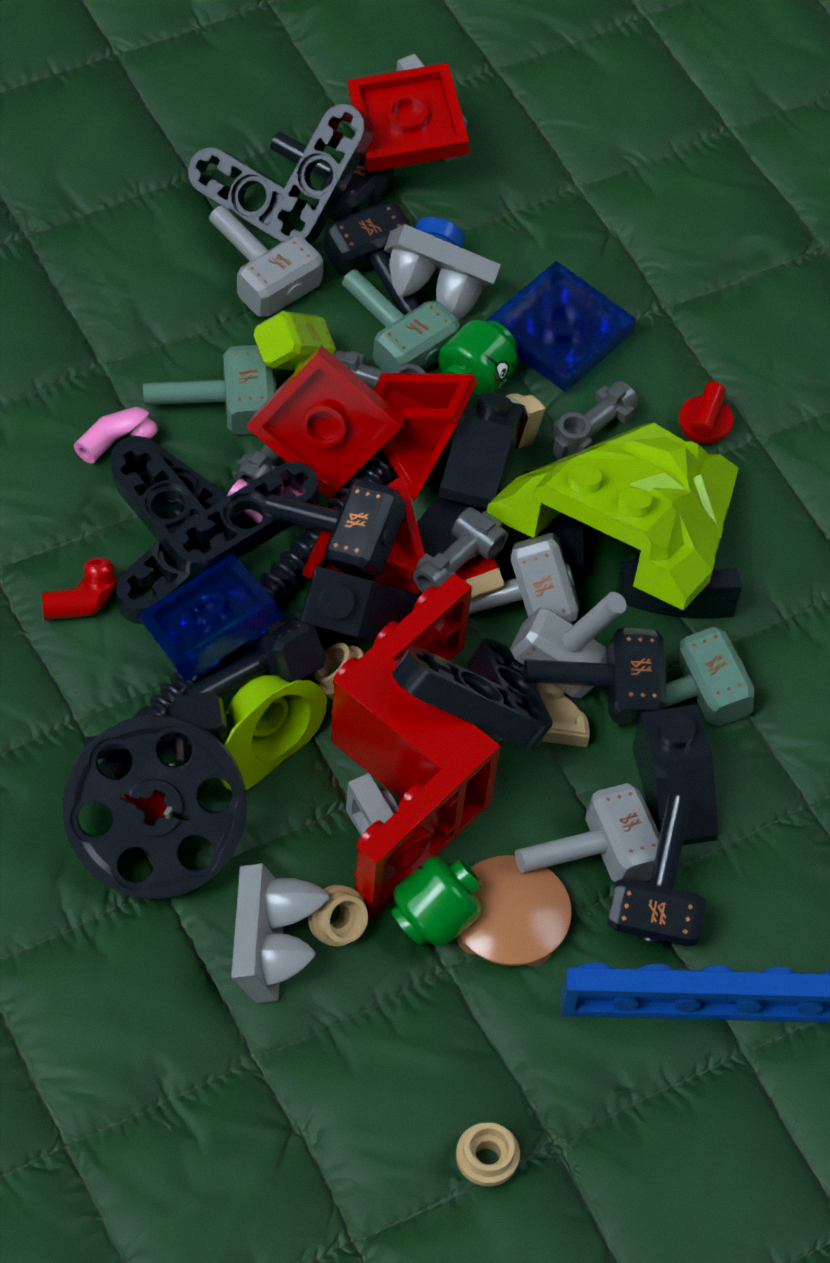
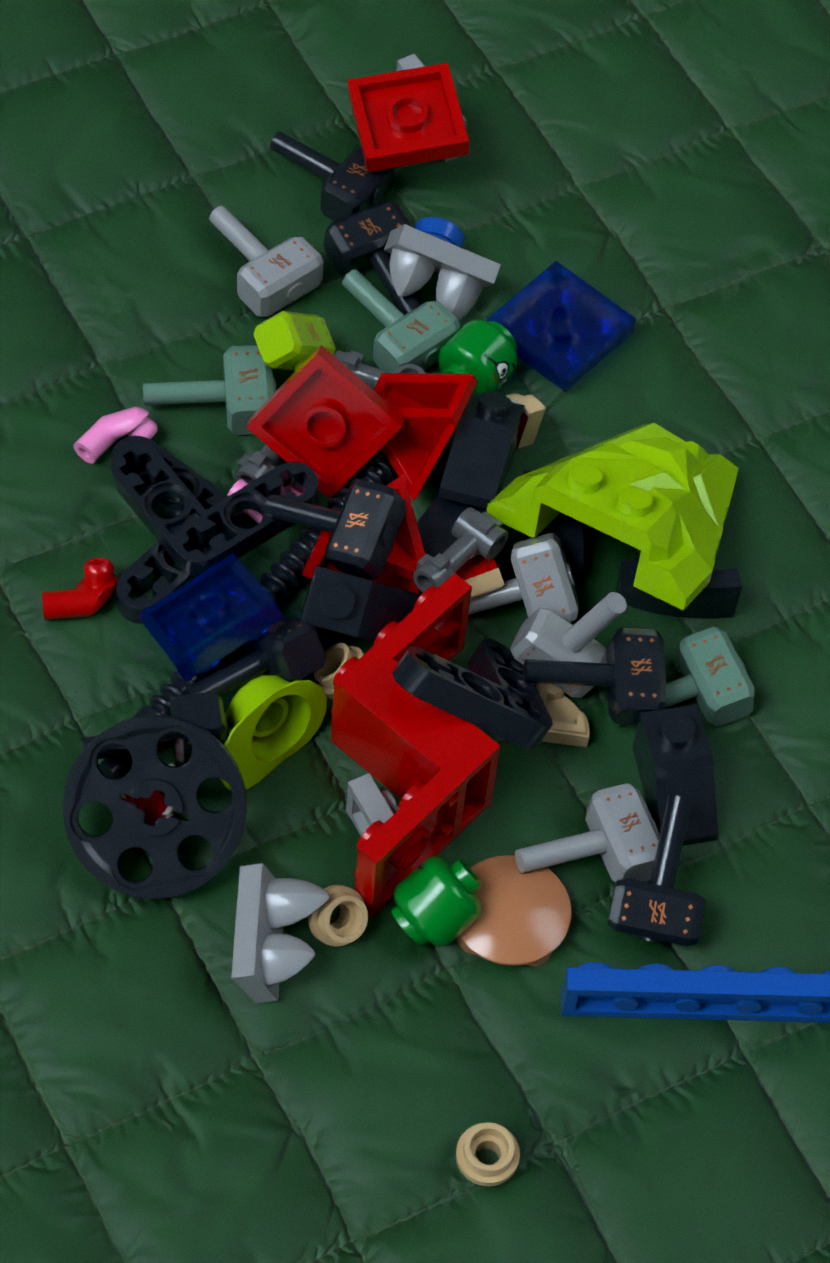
black beam [188,104,373,244] -> none
dark grey bar [551,381,638,460] -> none
red plate [678,381,733,444] -> none

